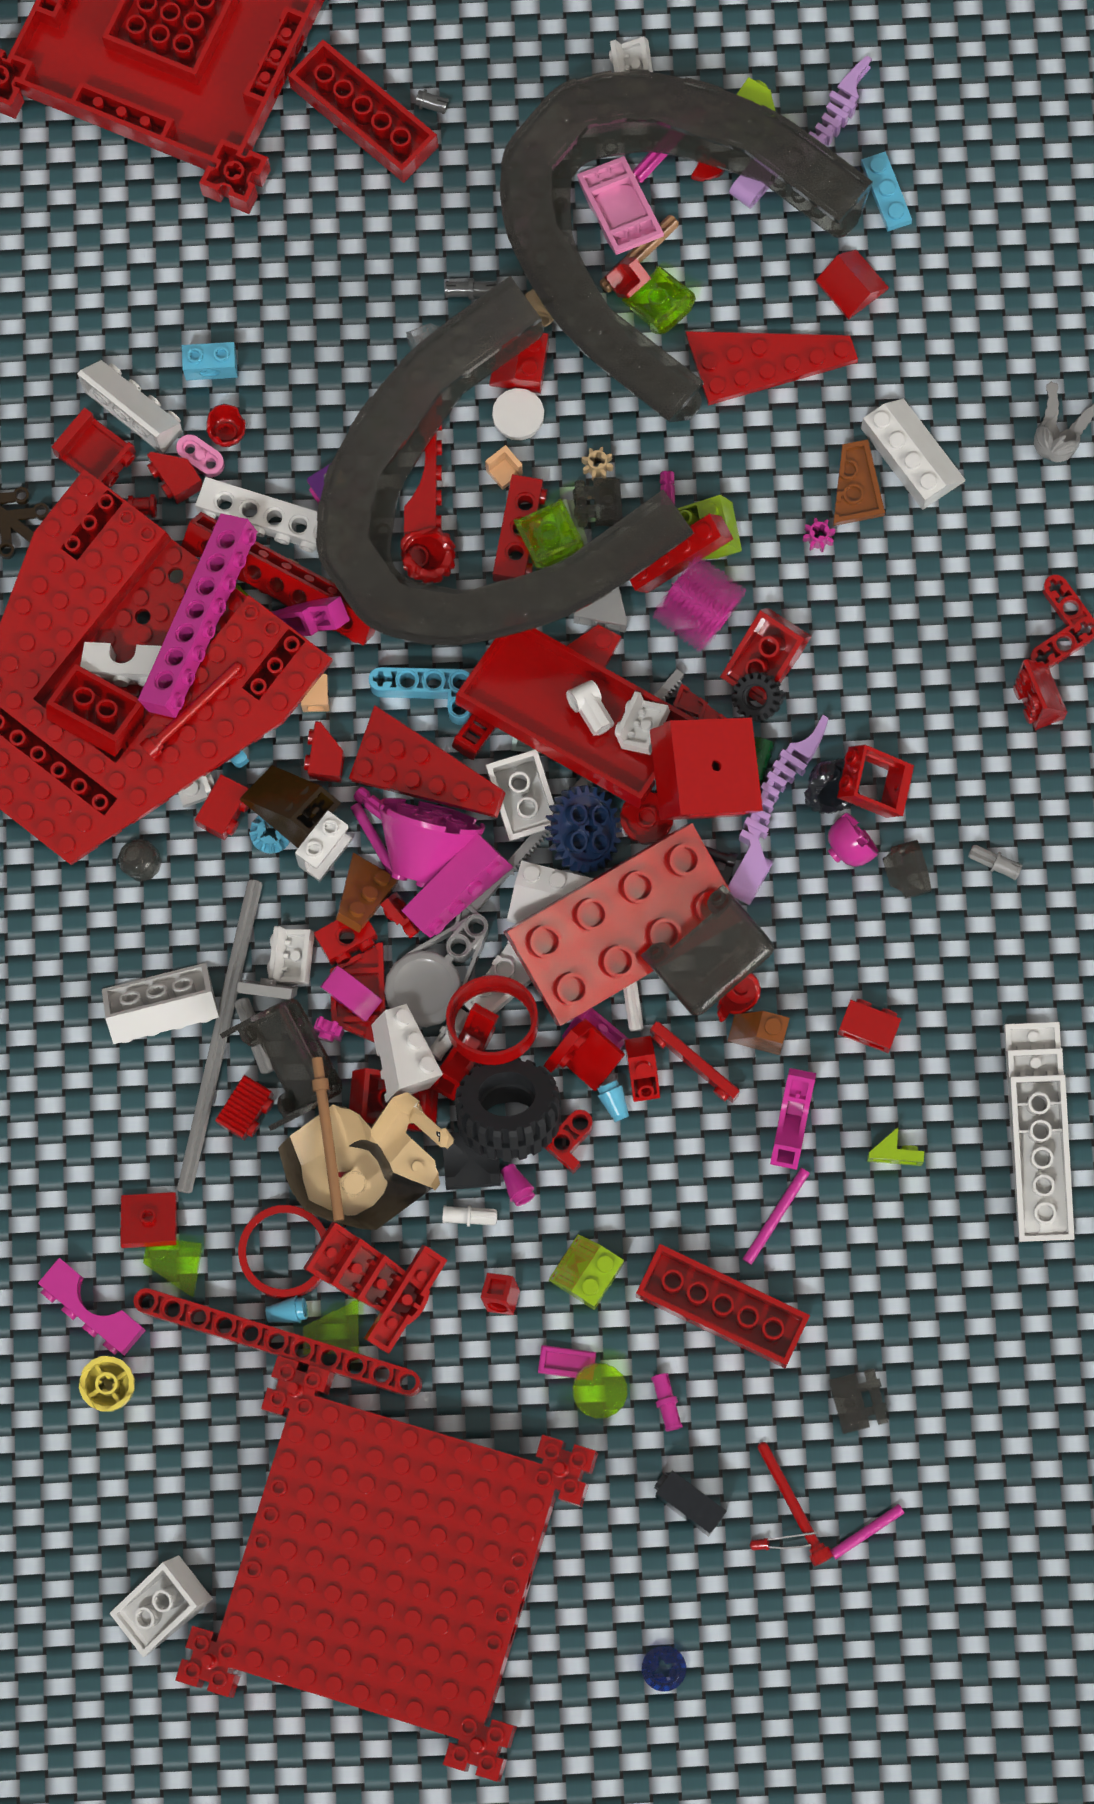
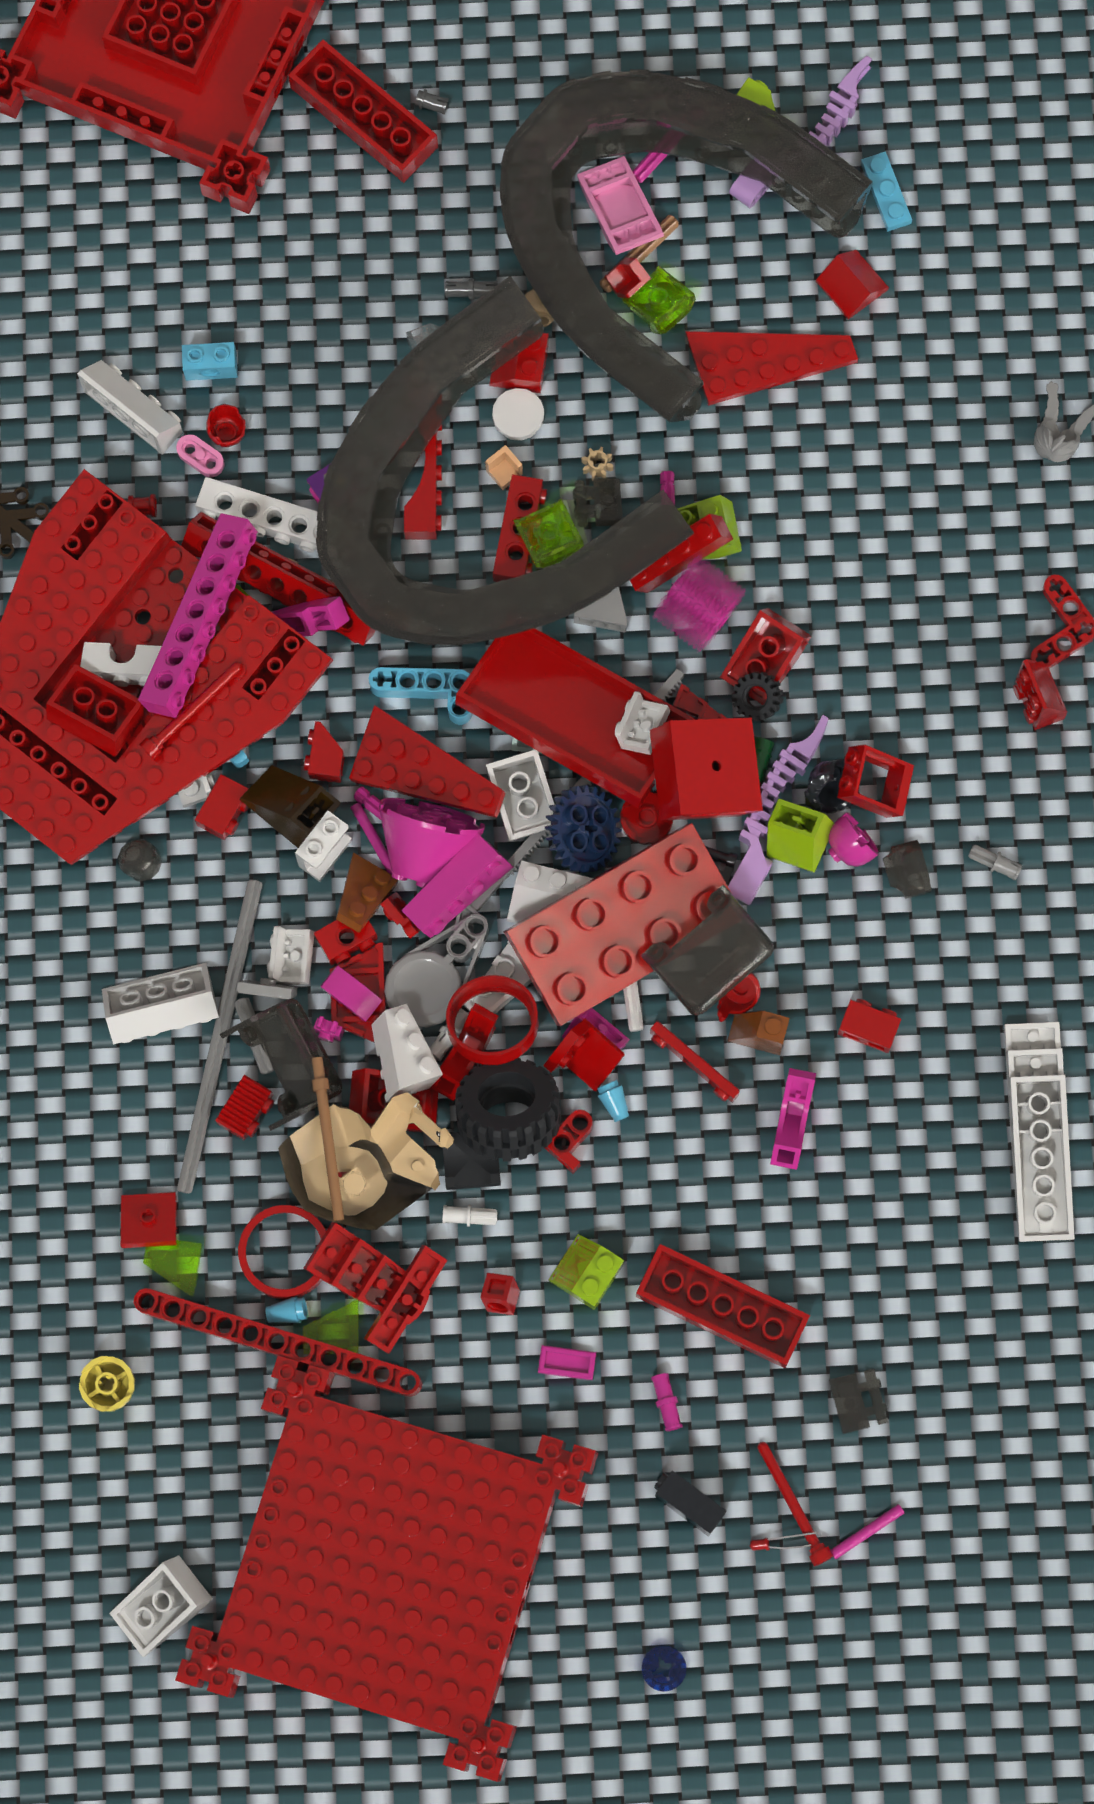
dark pink arch [38,1258,146,1356] -> none
red panel [51,407,136,487] -> none
red slope [147,452,203,505] -> none
medium azure gear [249,815,290,854] -> none
light nougat panel [301,674,329,712] -> none
red hair [400,527,456,584] -> none
red slope [452,714,496,760] -> none
dark pink cone [500,1164,535,1206] -> none
white piece [566,680,614,736] -> none
red wing [567,625,622,668] -> none
clear neon green tile [572,1363,627,1419] -> none
white bracket [609,37,655,96] -> none
red slope [624,1036,660,1102] -> none
red tile [691,155,726,182] -> none
dark pink bar [742,1168,810,1265] -> none
dark pink gear [802,518,835,552] -> none
dark orange wing [833,439,885,526] -> none
white slope [861,398,965,510] -> none
lime slope [867,1128,924,1166] -> none
none -> lime slope [767,799,834,873]

